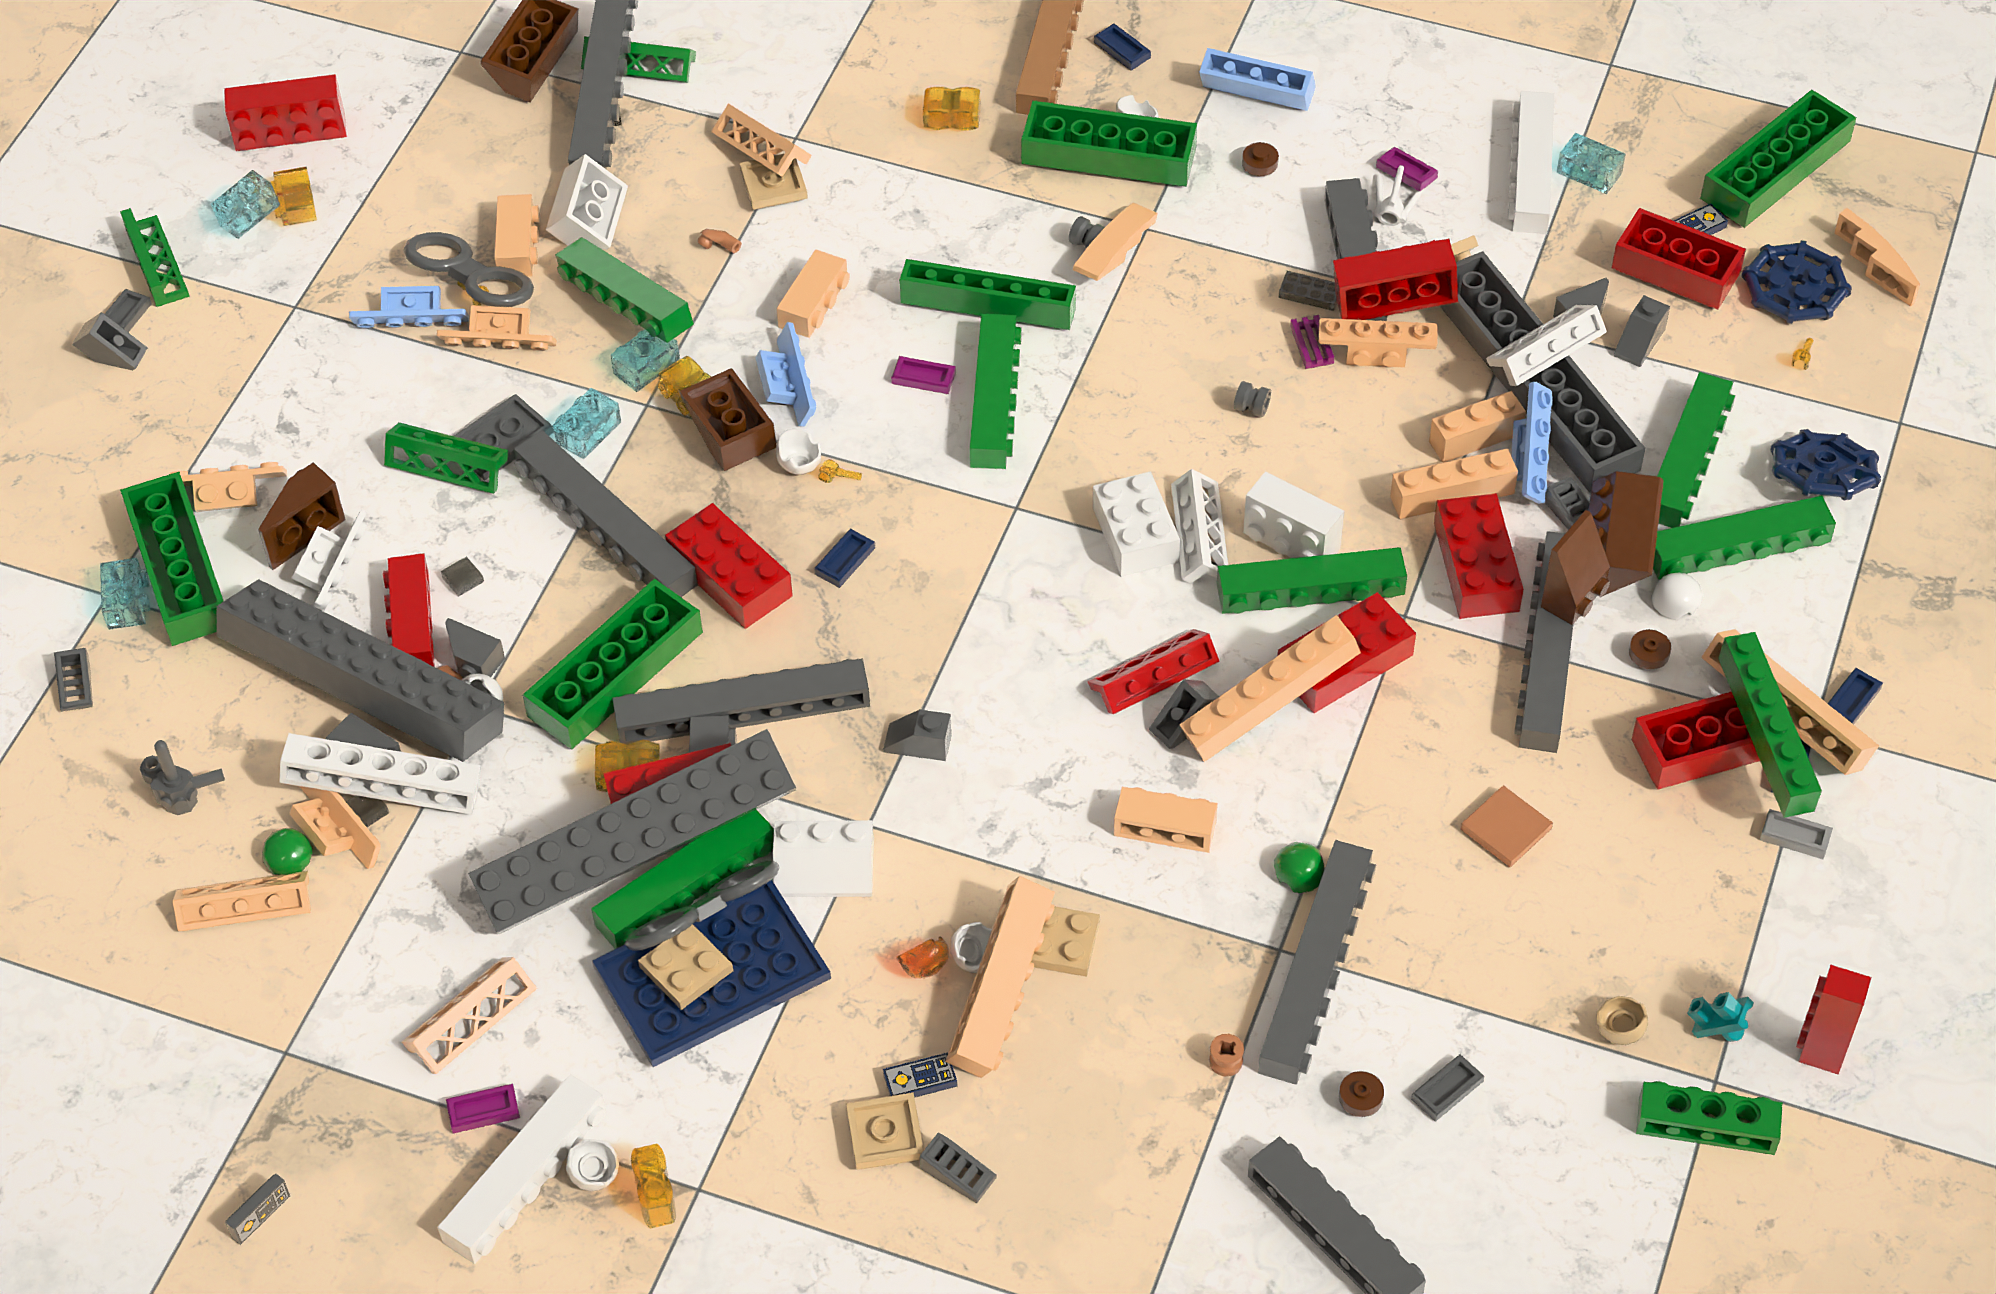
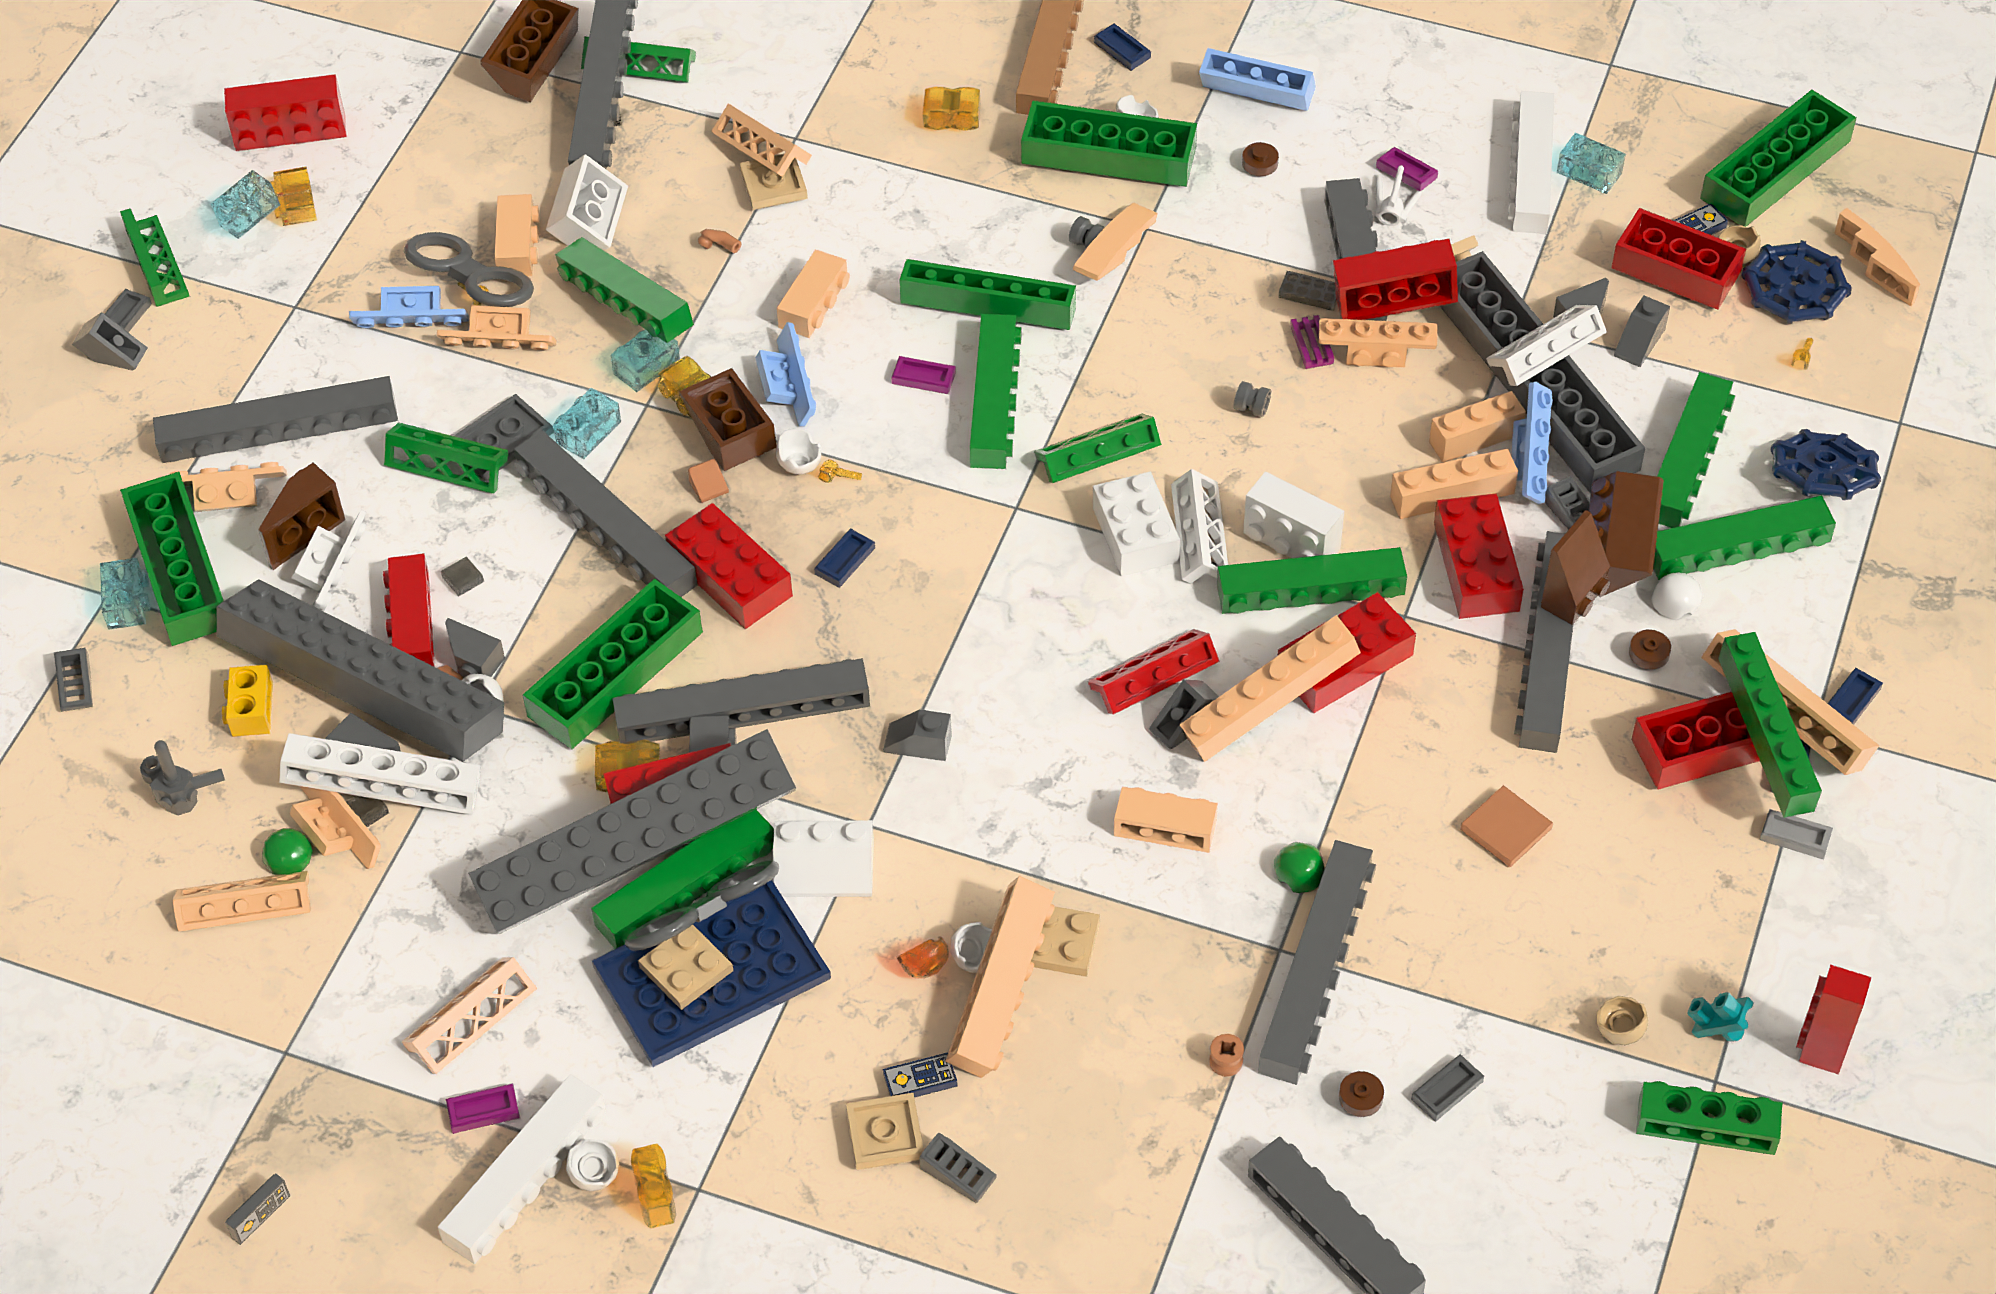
none -> dark grey brick [153,376,398,463]
none -> yellow brick [222,665,273,737]
none -> nougat slope [688,459,729,503]
none -> green fence [1034,413,1162,483]
none -> tan hair [1718,225,1761,264]

